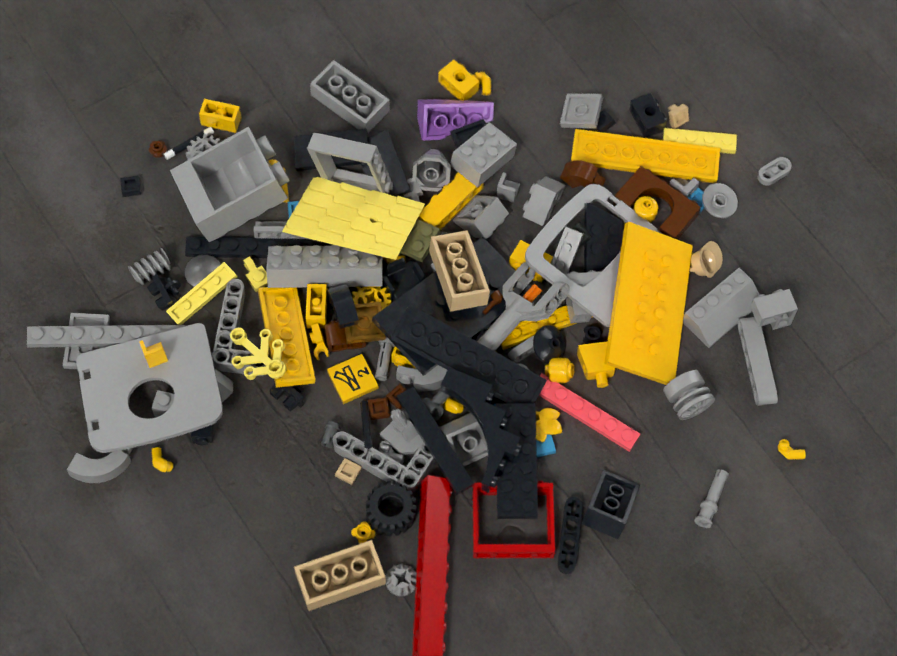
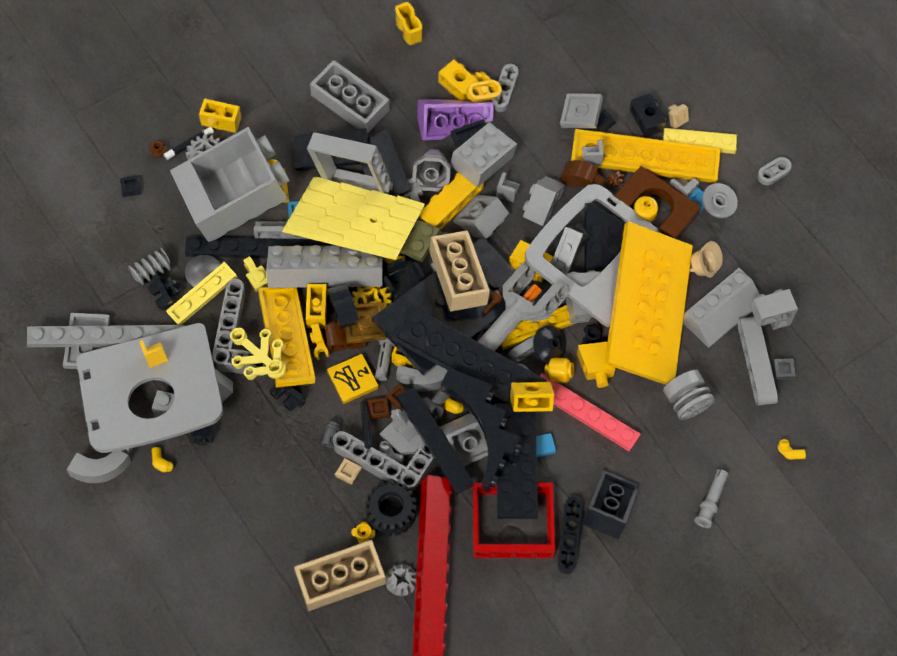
yellow plate [536,408,562,442] -> none
none -> yellow brick [396,2,422,45]
none -> yellow plate [466,80,501,102]
none -> light grey beam [492,64,518,112]
none -> yellow brick [510,382,554,412]
none -> light grey panel [582,139,603,166]
none -> reddish brown plate [607,171,625,187]
none -> flat silver plate [773,359,796,380]

